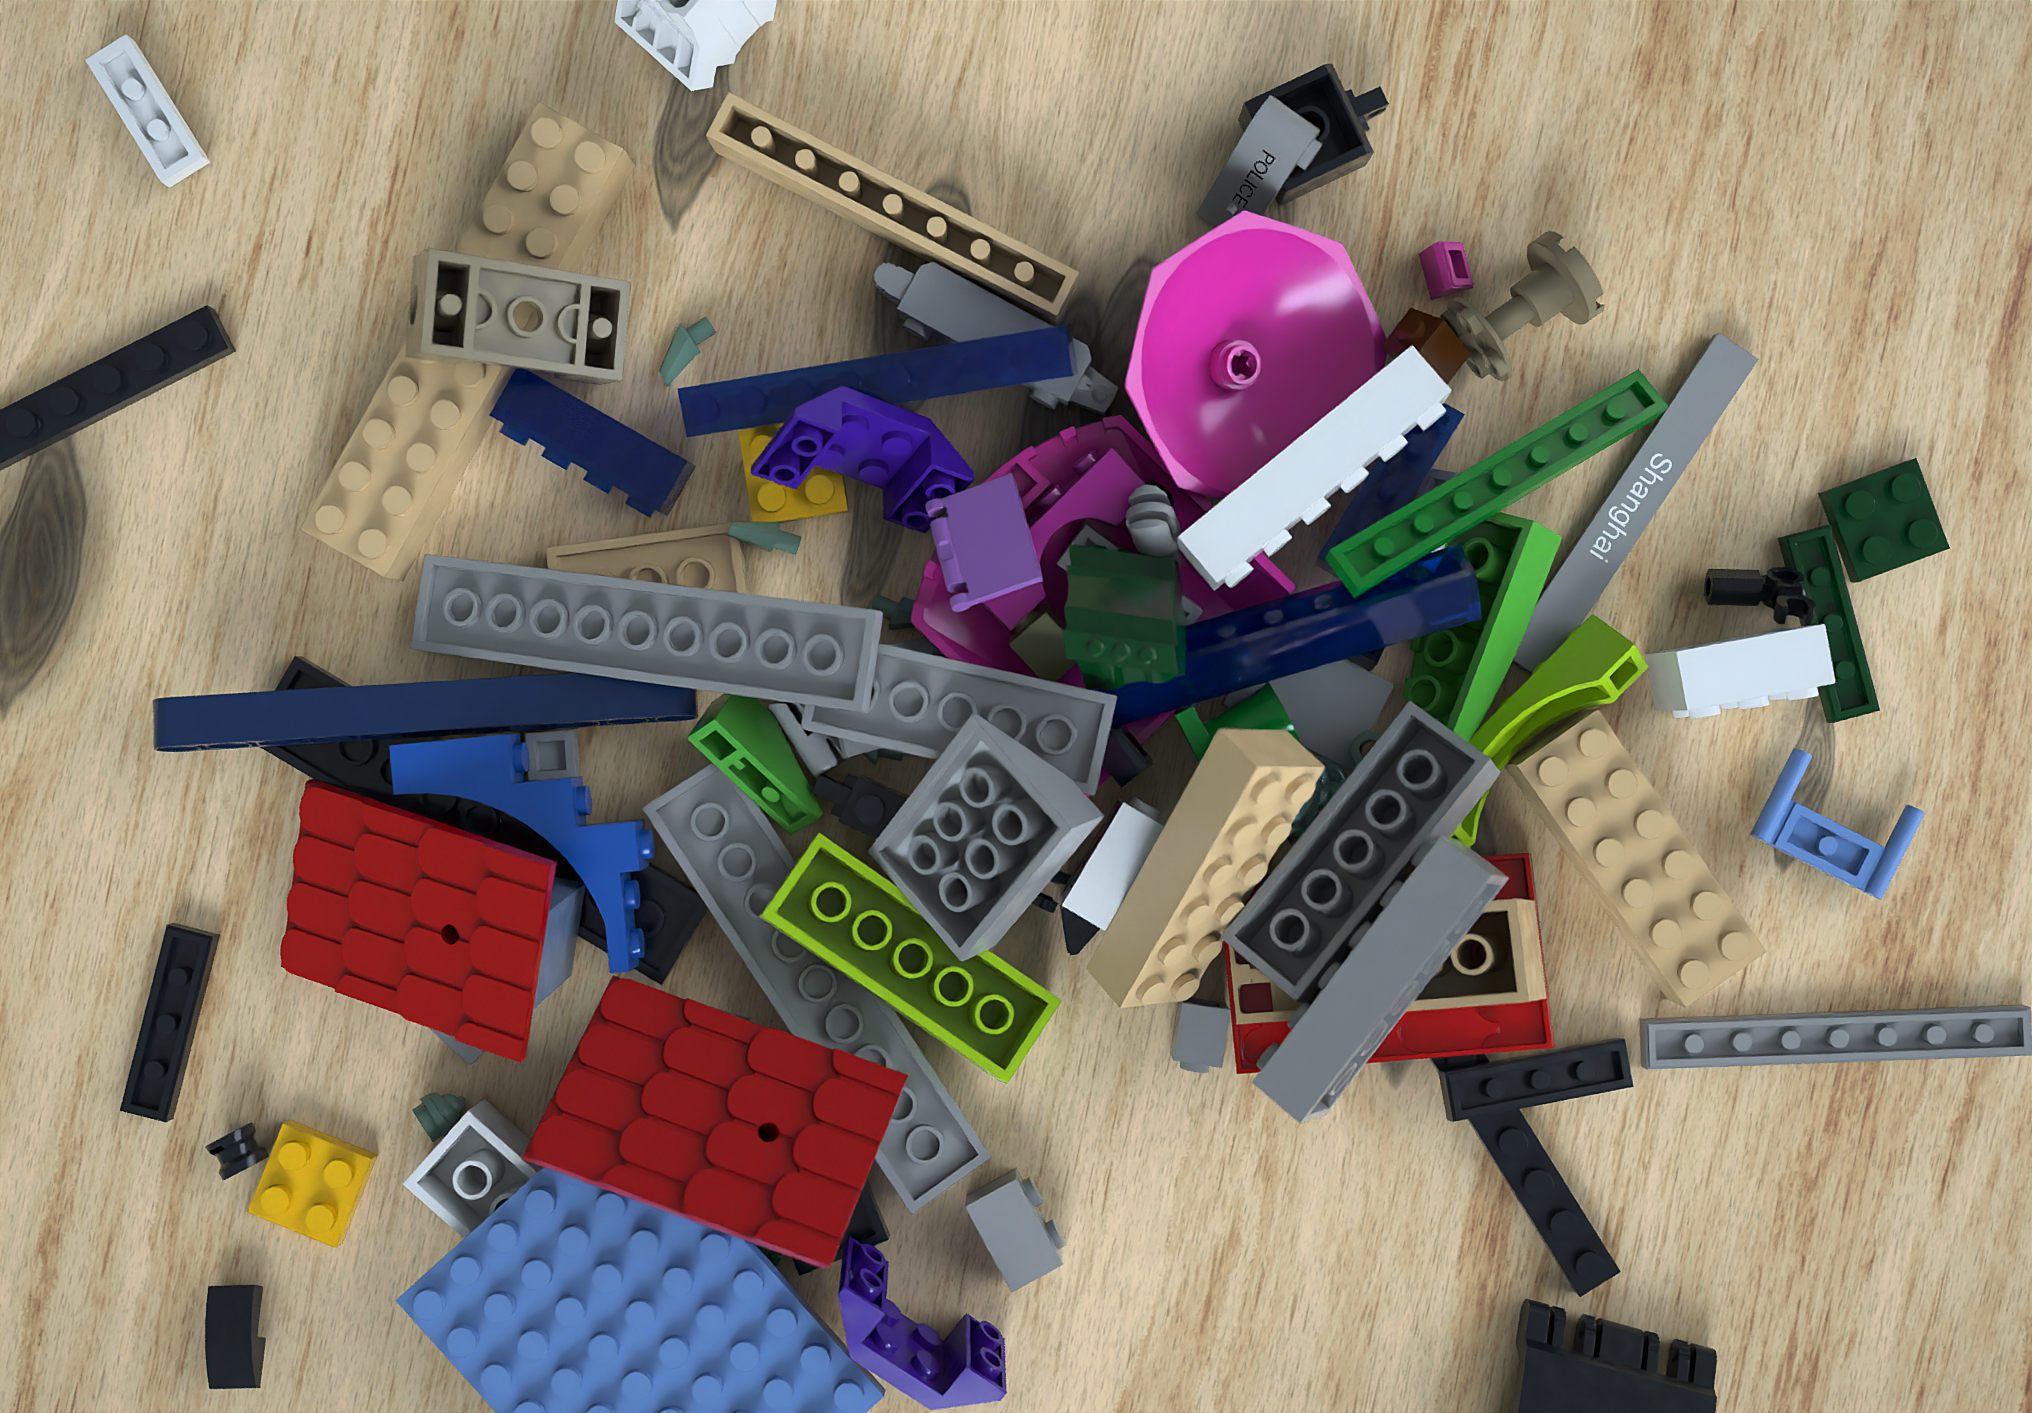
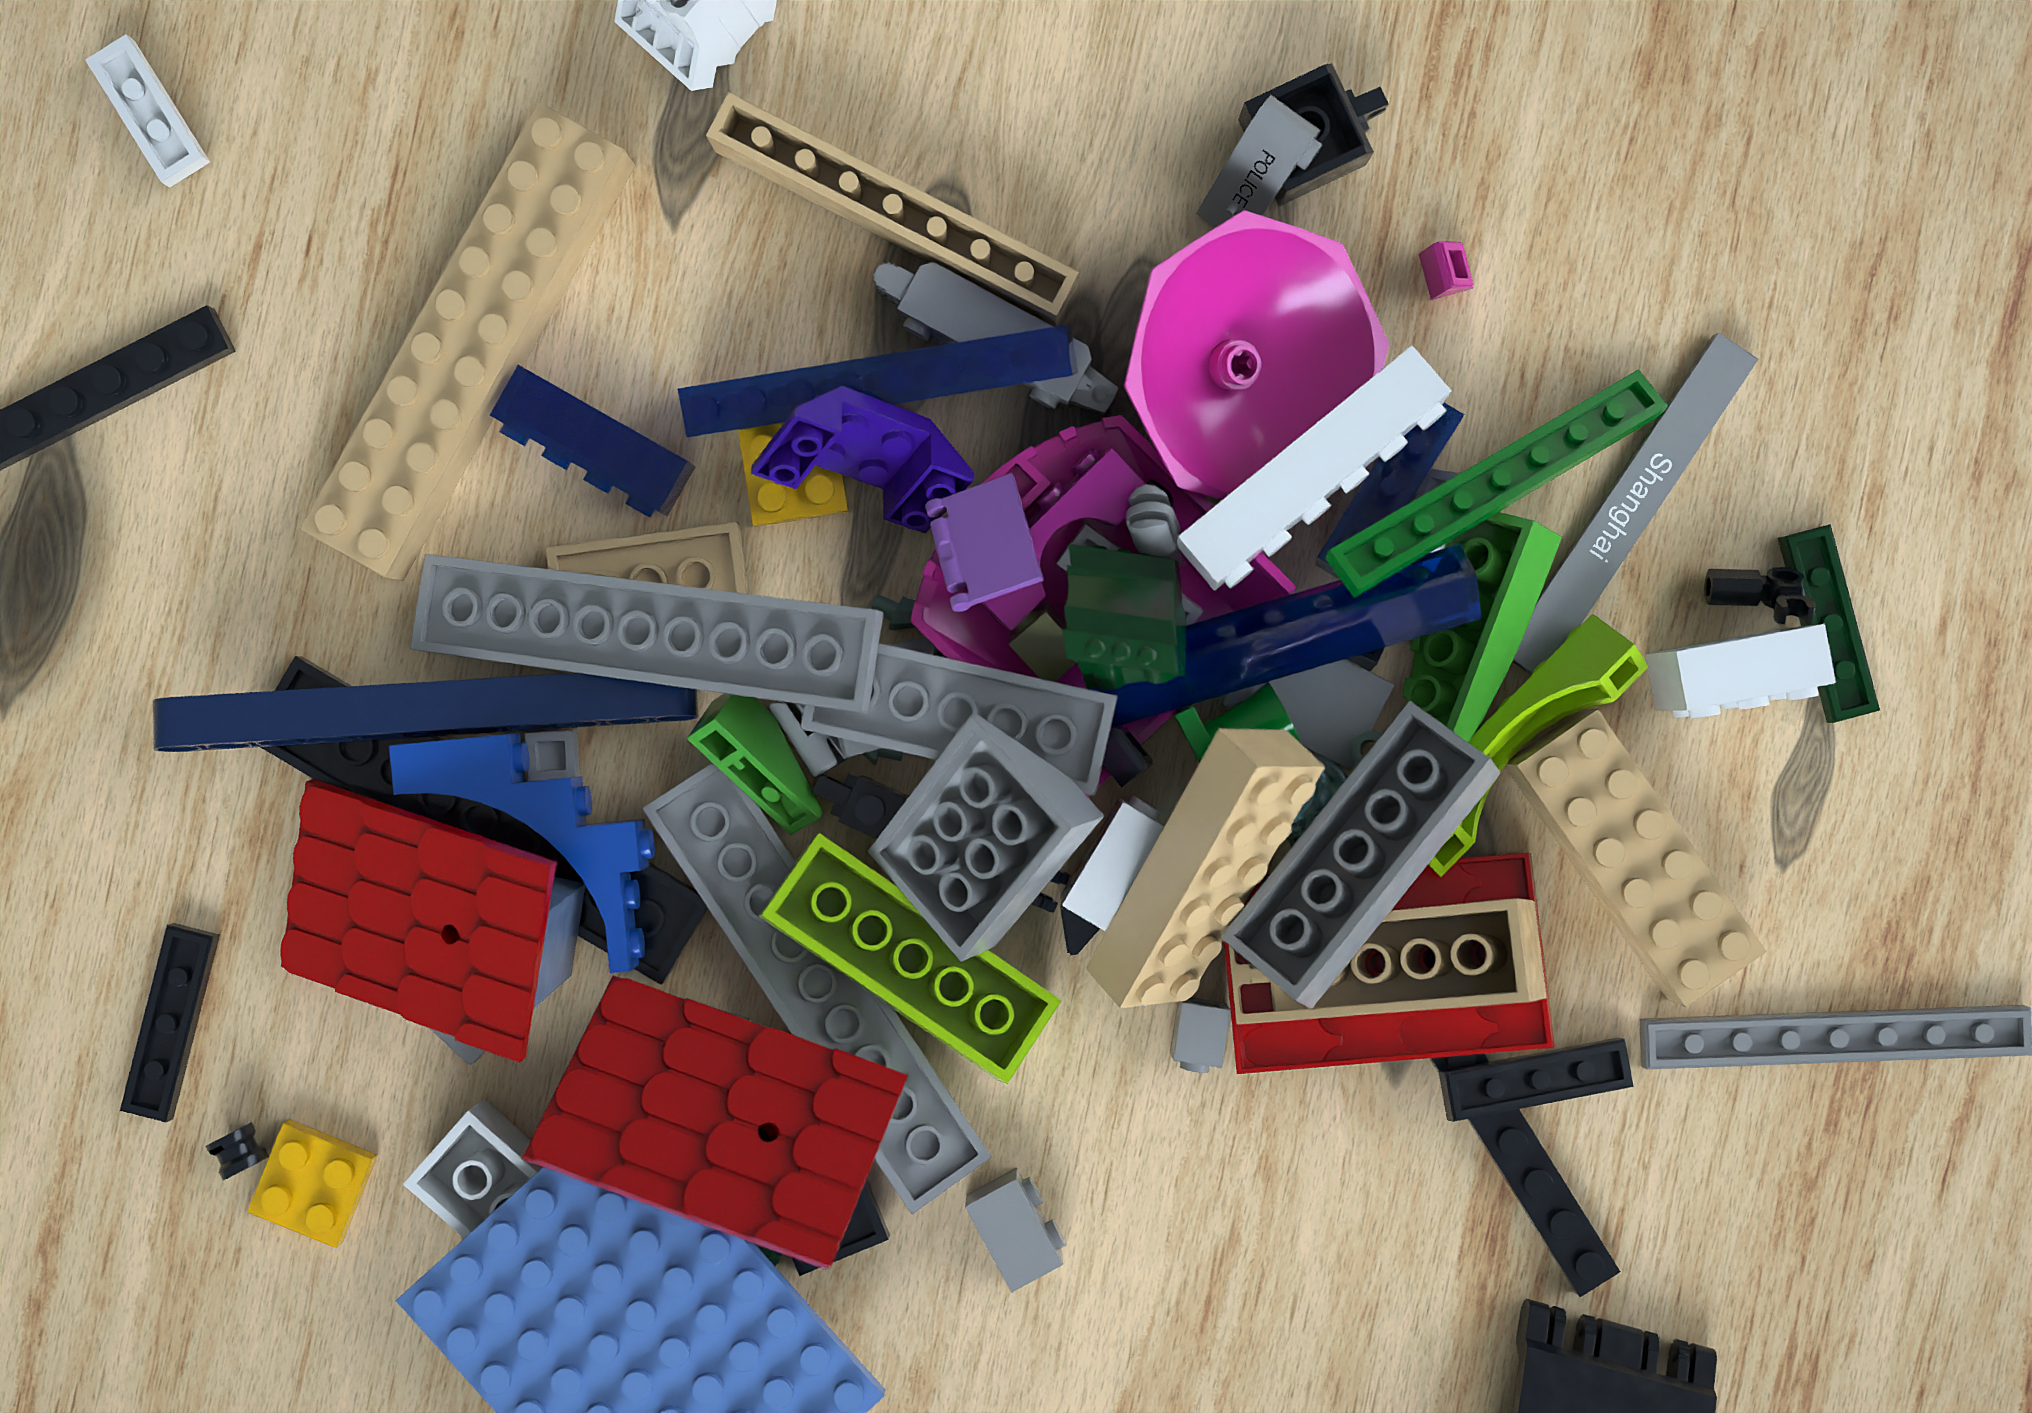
black slope [205,1285,266,1390] -> none
dark tan plate [405,248,631,385] -> none
sand green plate [412,1093,466,1142] -> none
sand green bar [659,316,716,387] -> none
sand green bar [728,522,801,555] -> none
dark purple slope [838,1236,1007,1410] -> none
light grey brick [1252,836,1509,1123] -> none
reddish brown brick [1381,308,1471,384] -> none
dark tan piece [1440,231,1605,381] -> none
medium blue plate [1750,748,1925,900] -> none
dark green plate [1818,458,1950,583] -> none

